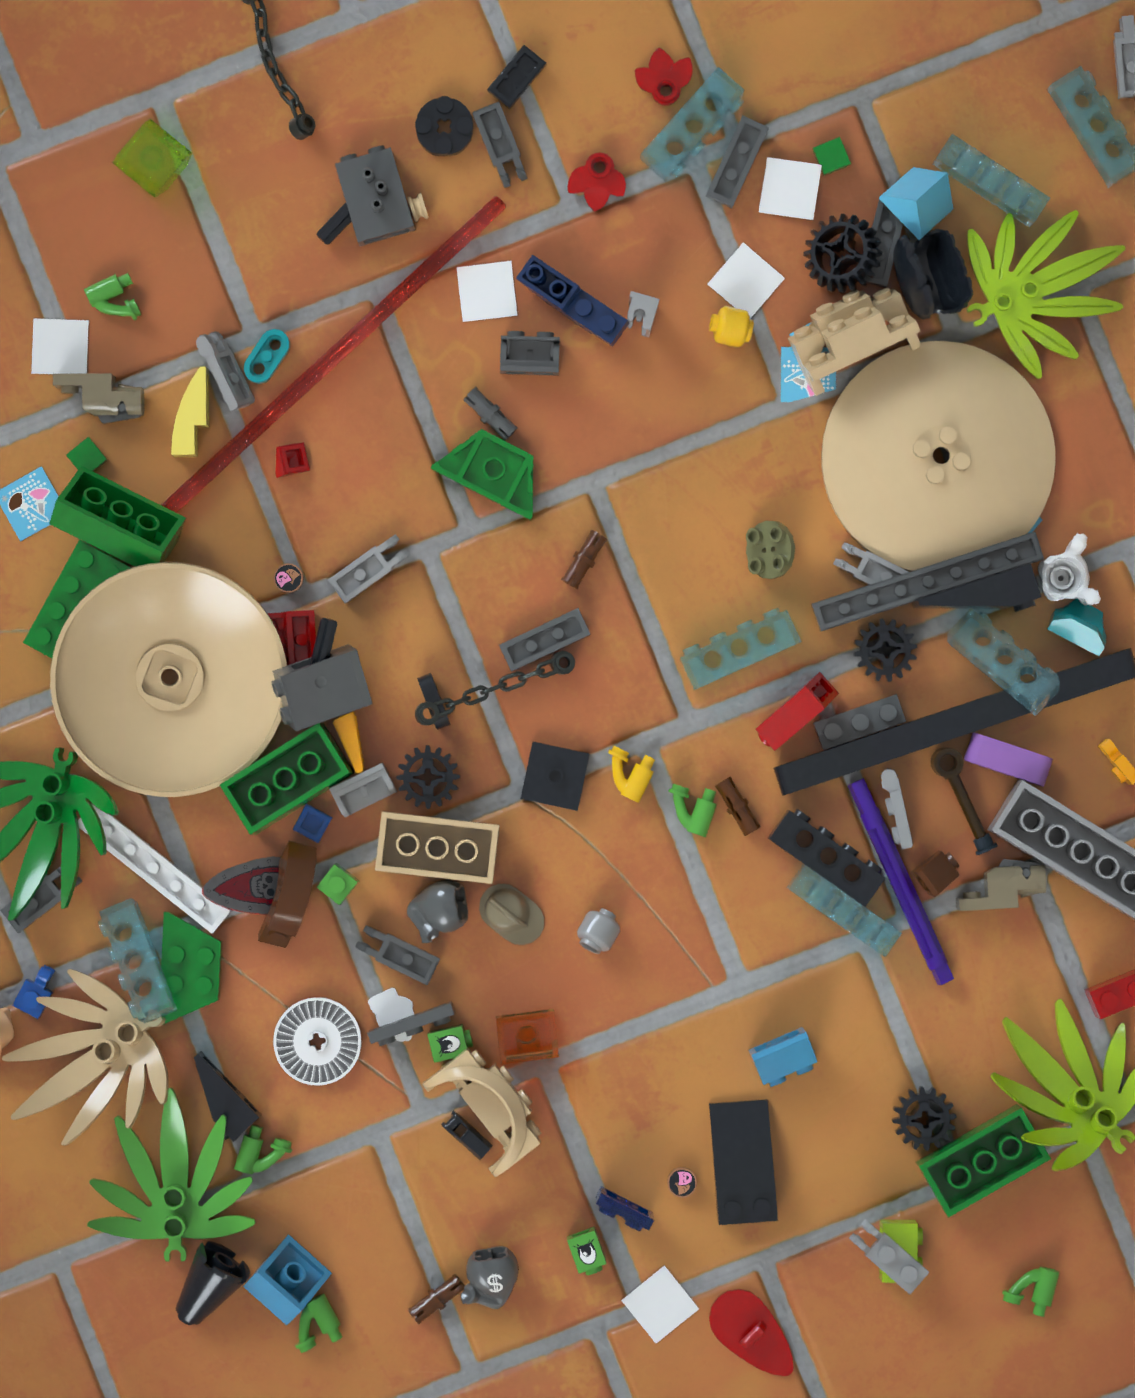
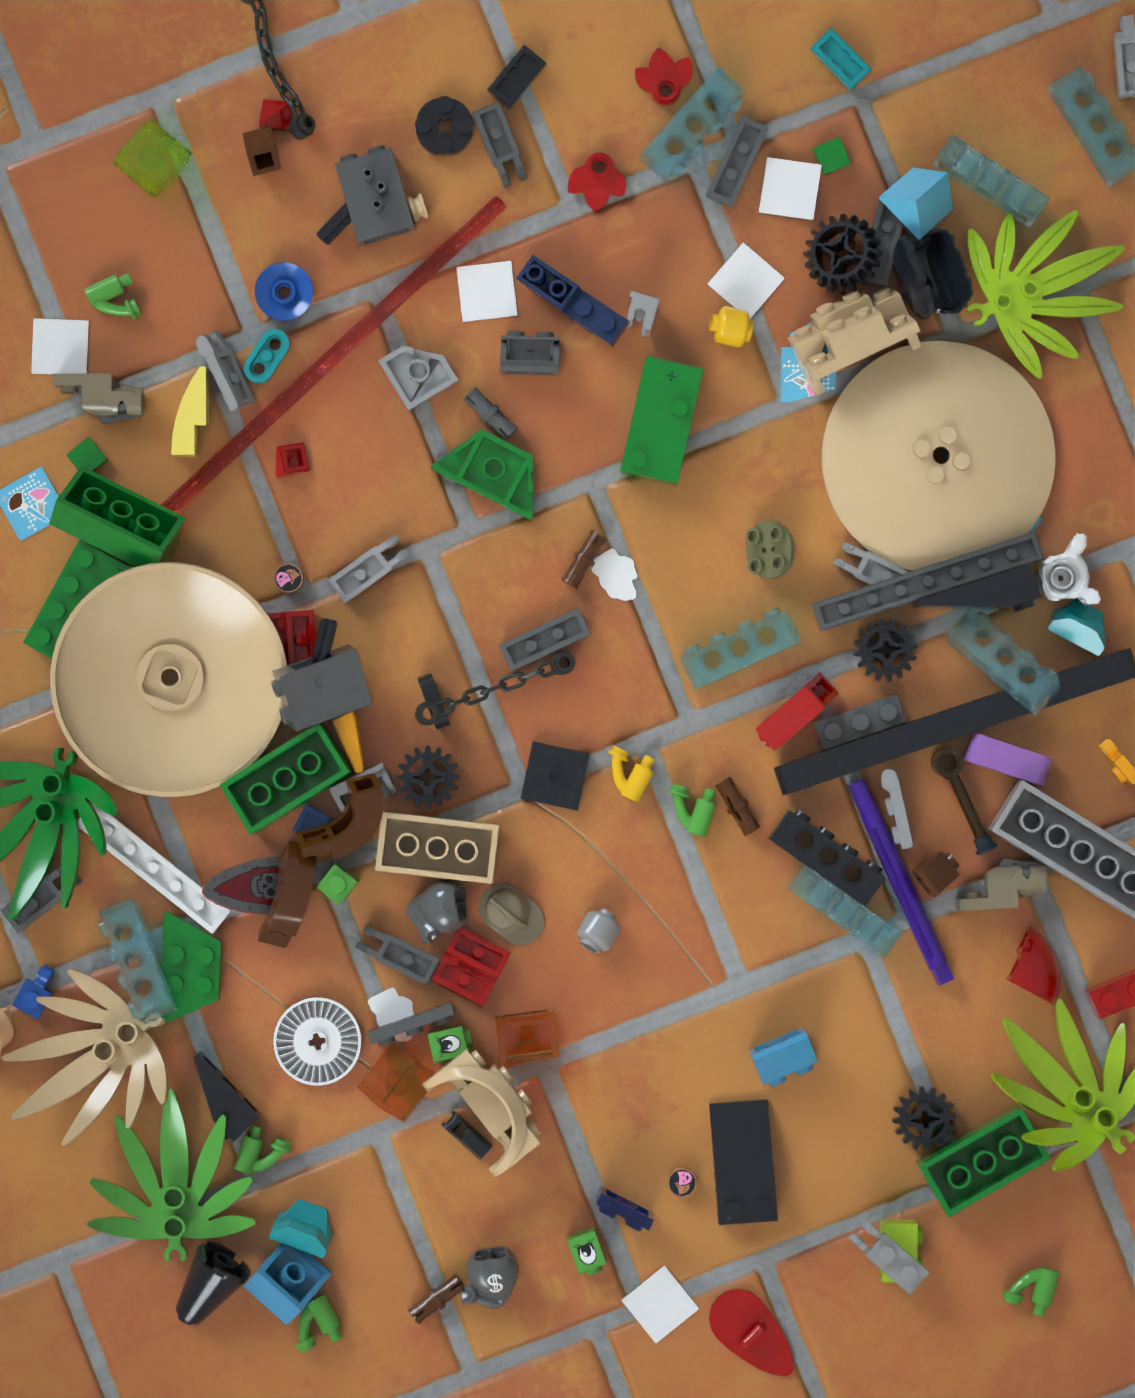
none -> reddish brown brick [242,126,282,176]
none -> blue dish [255,262,313,321]
none -> red slope [259,99,291,131]
none -> teal slope [269,1199,333,1259]
none -> reddish brown arch [295,773,384,860]
none -> clear orange slope [357,1041,436,1122]
none -> light grey plate [378,346,459,411]
none -> red slope [430,927,511,1008]
none -> white sticker [590,548,638,601]
none -> green brick [620,356,703,486]
none -> teal plate [810,28,872,91]
none -> red brick [1006,926,1061,1005]

